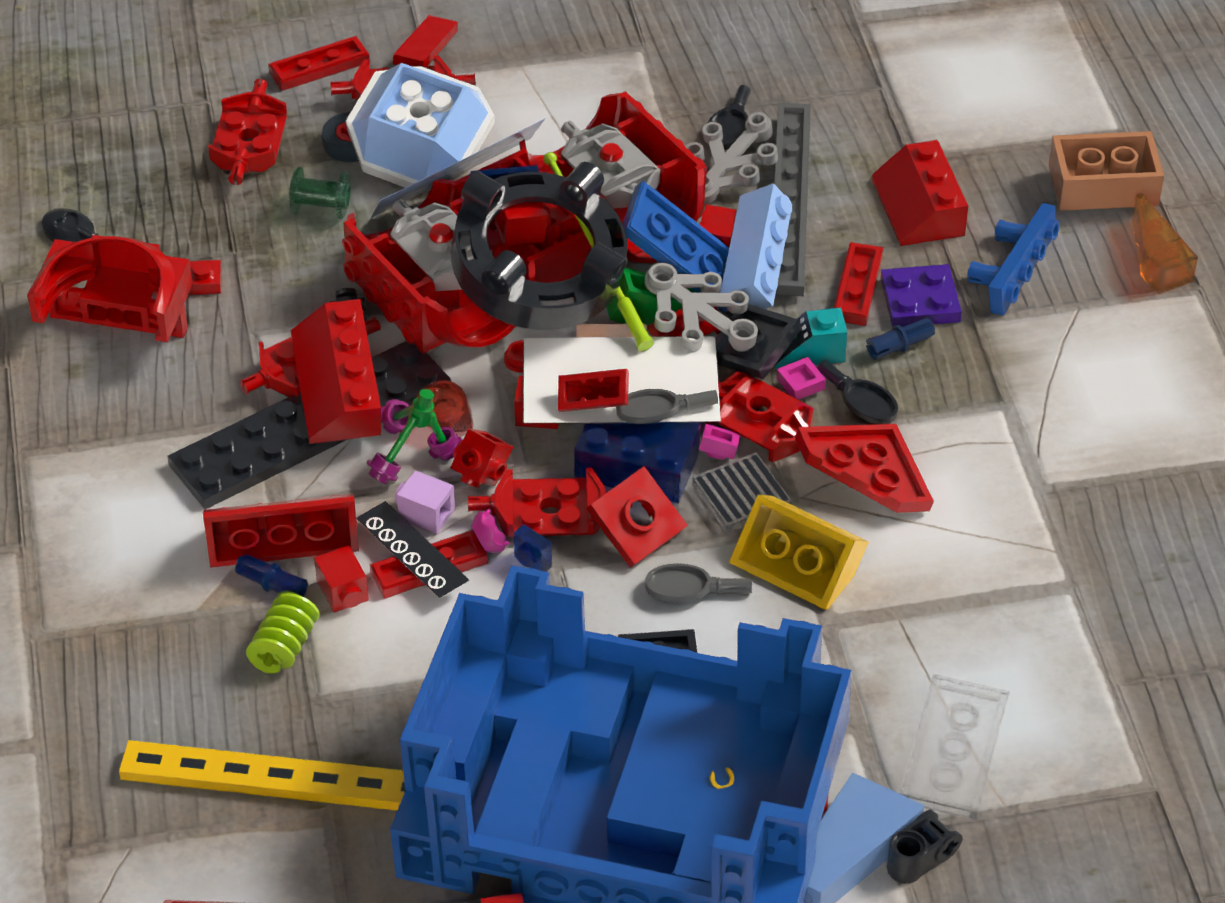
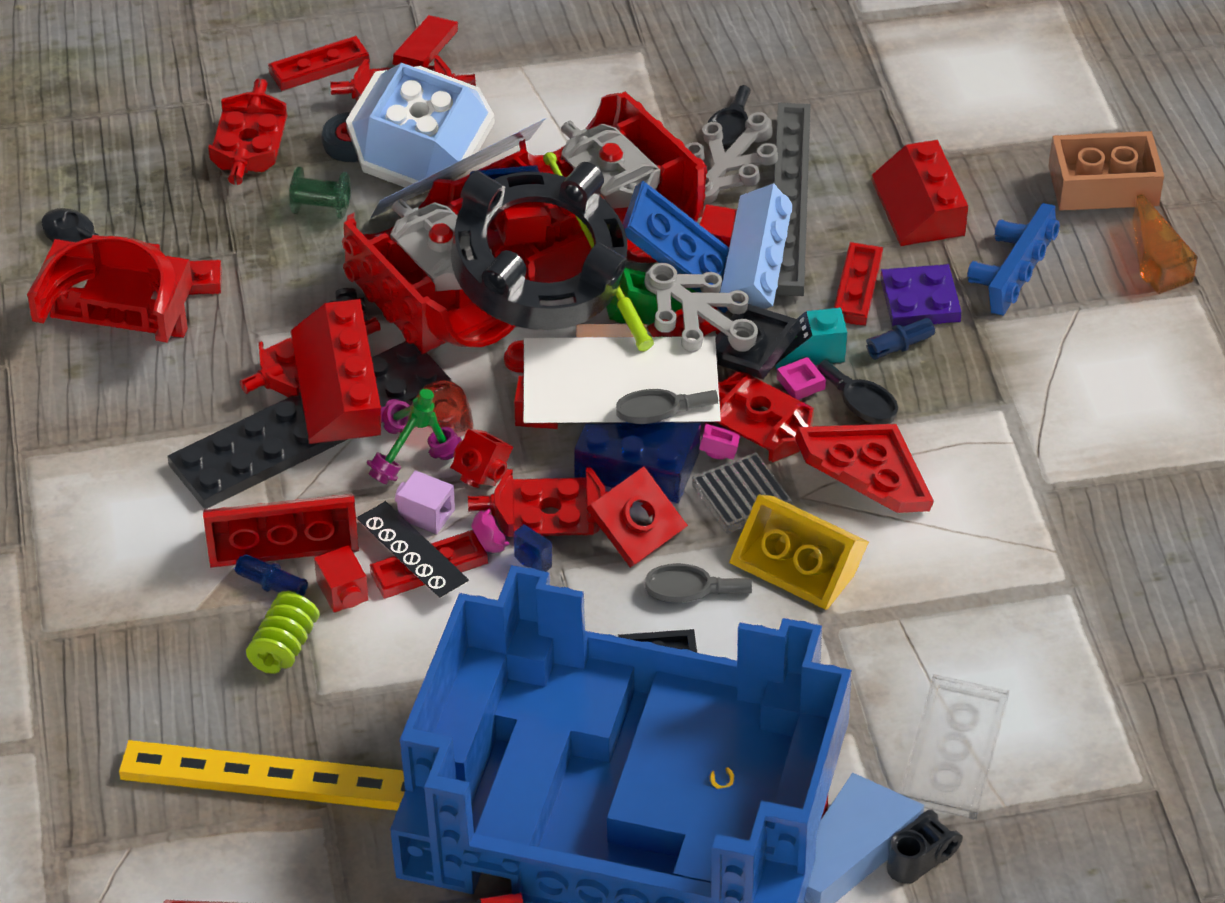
red slope [558,368,629,412] -> none

